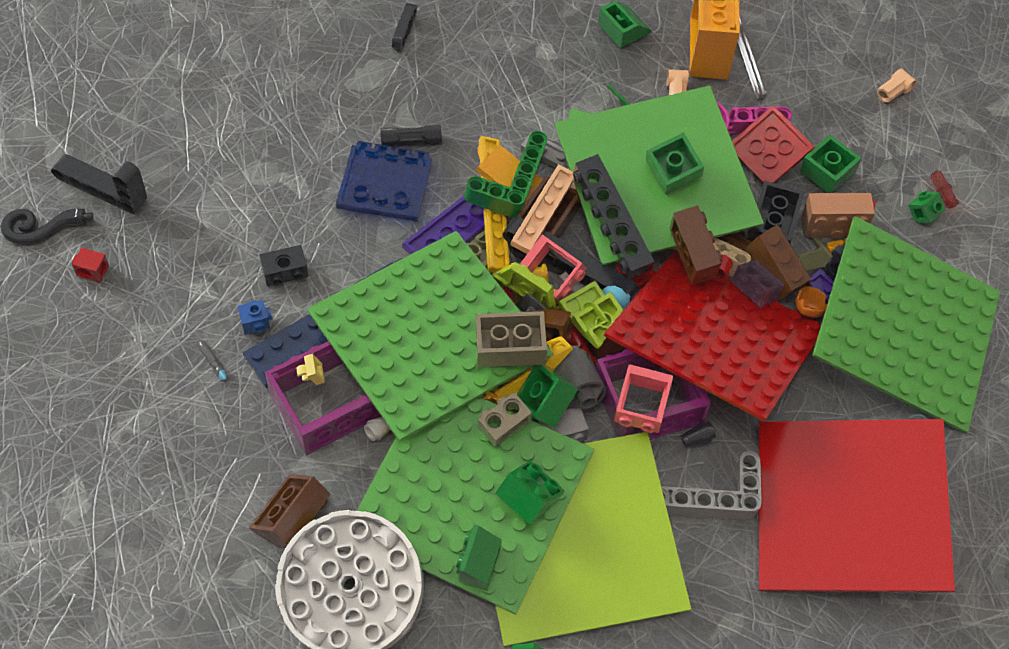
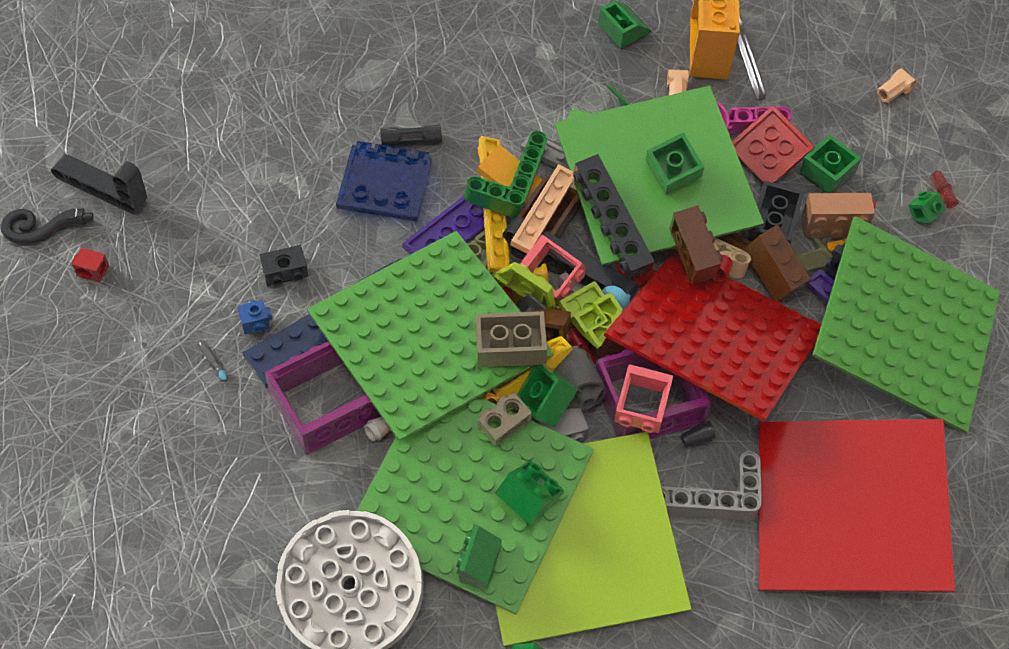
reddish brown slope [249,474,331,548] -> none
light yellow tile [296,354,325,385] -> none
black beam [392,3,417,50] -> none
brick [731,259,784,307] -> none
orange hair [795,286,827,318] -> none

